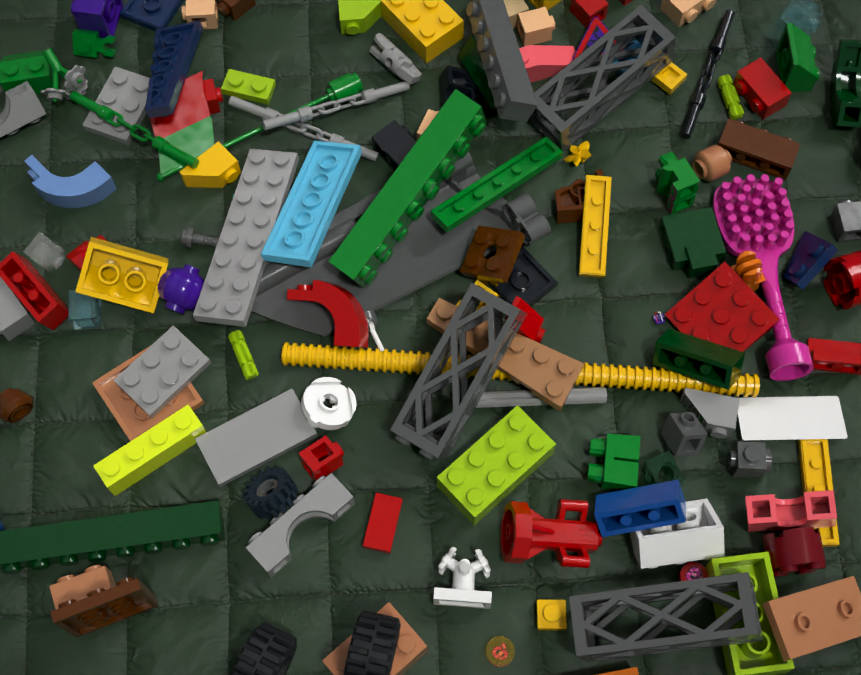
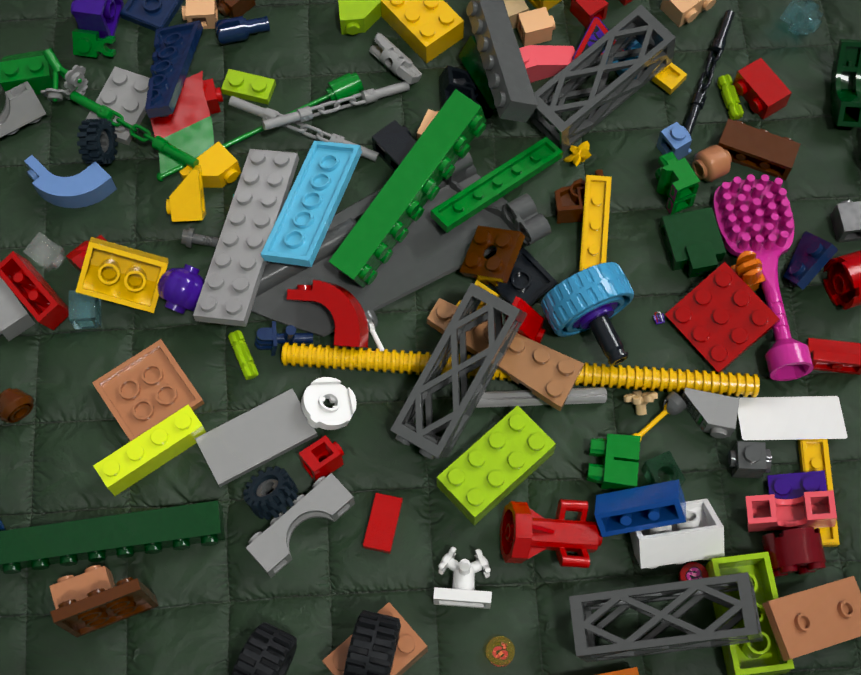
light grey plate [114,326,211,418] -> none
yellow plate [536,600,567,631] -> none
dark green brick [653,329,745,390] -> none
dark grey brick [661,412,708,457] -> none
green slope [775,23,820,92] -> none
none -> black bush [77,118,118,165]
none -> yellow slope [166,165,206,222]
none -> dark blue arm [215,16,270,44]
none -> dark blue arm [254,321,313,356]
none -> dark azure wheel [541,262,634,366]
none -> tan plant [623,390,658,415]
none -> dark grey hinge [632,391,687,442]
none -> medium blue brick [656,122,692,160]
none -> dark purple plate [767,470,827,499]

